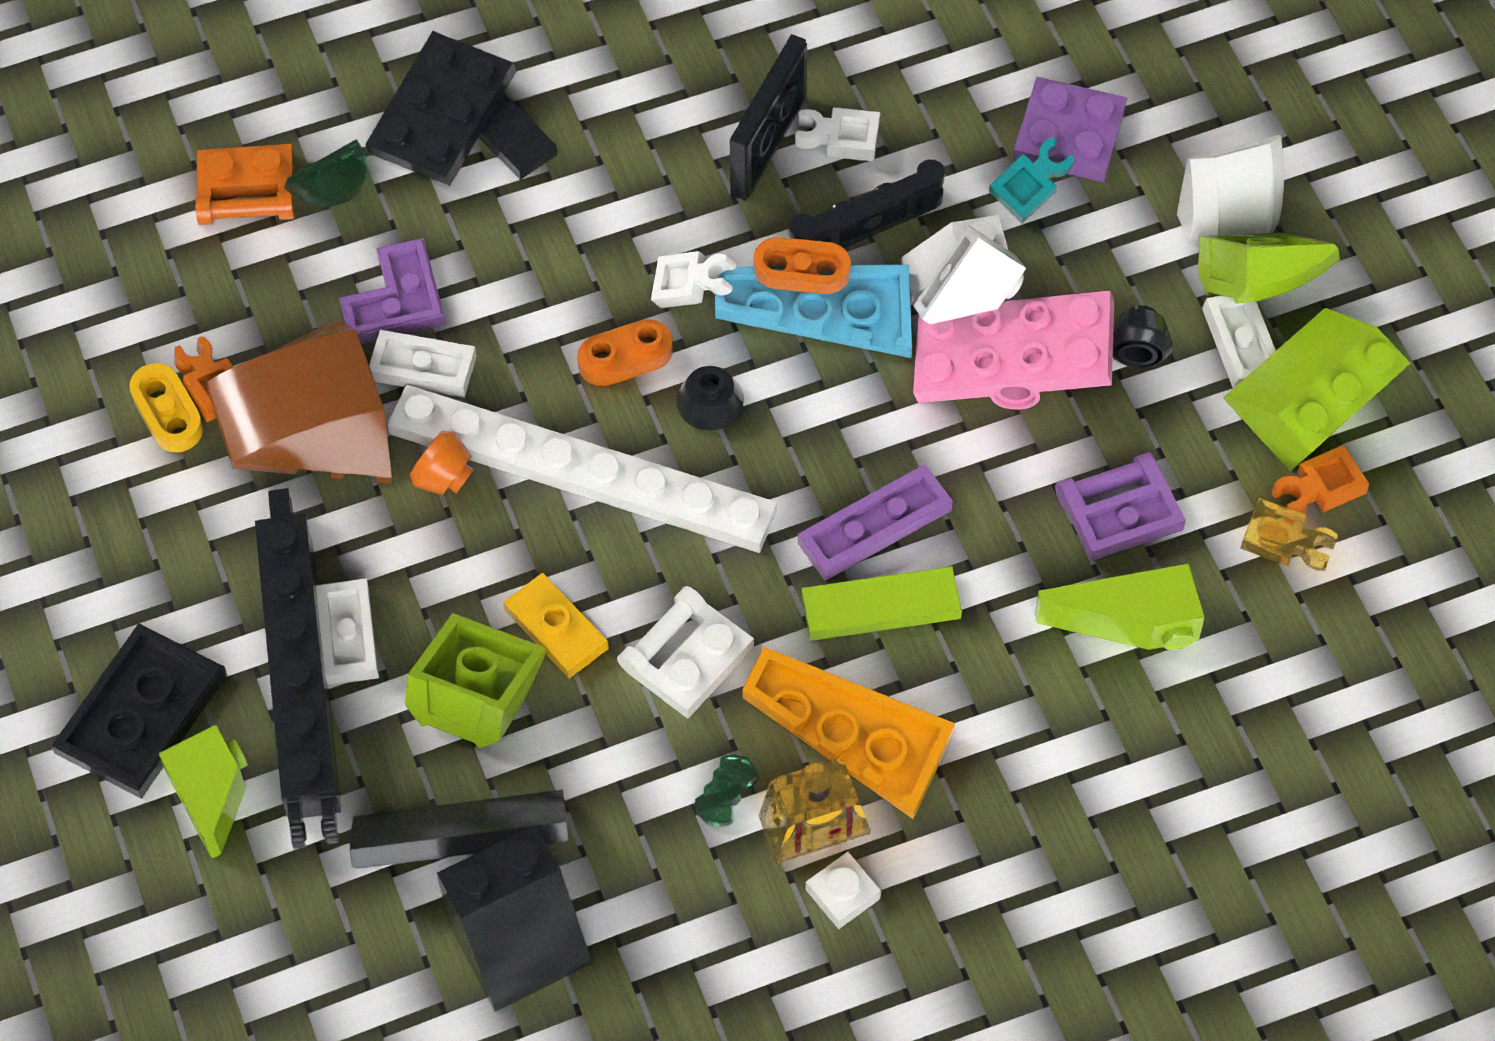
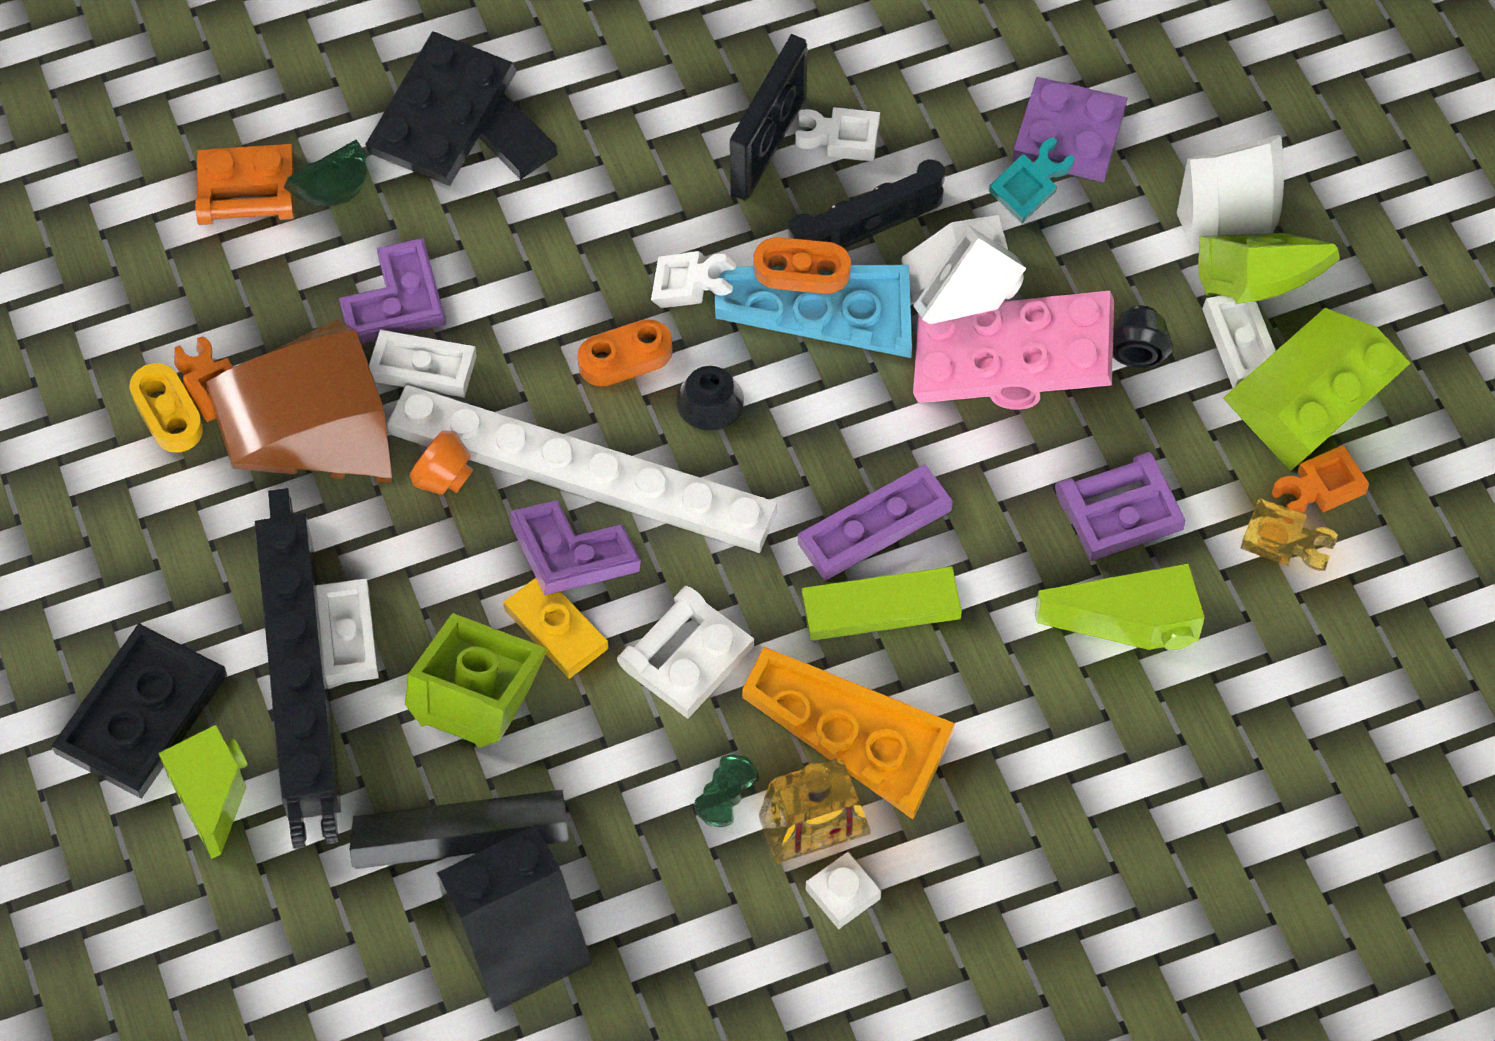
none -> medium lavender tile [510,500,641,595]

